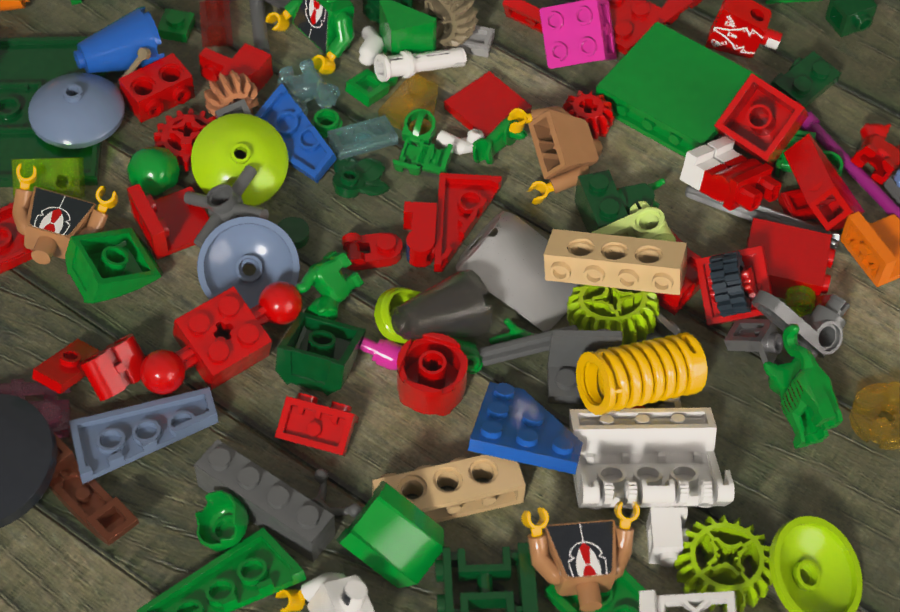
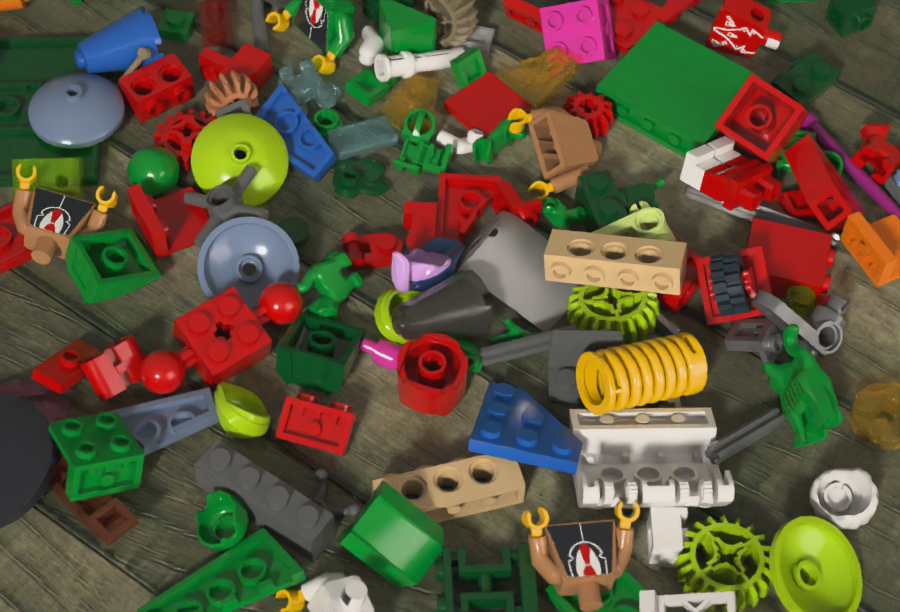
none -> green bracket [48,411,145,502]
none -> lime hat [214,382,271,439]
none -> lavender hair [391,237,465,293]
none -> green plate [450,47,487,89]
none -> red bracket [491,180,543,227]
none -> clear yellow wing [494,47,580,109]
none -> green arm [541,197,587,227]
none -> dark grey axle [704,407,786,464]
none -> white hair [809,468,879,530]

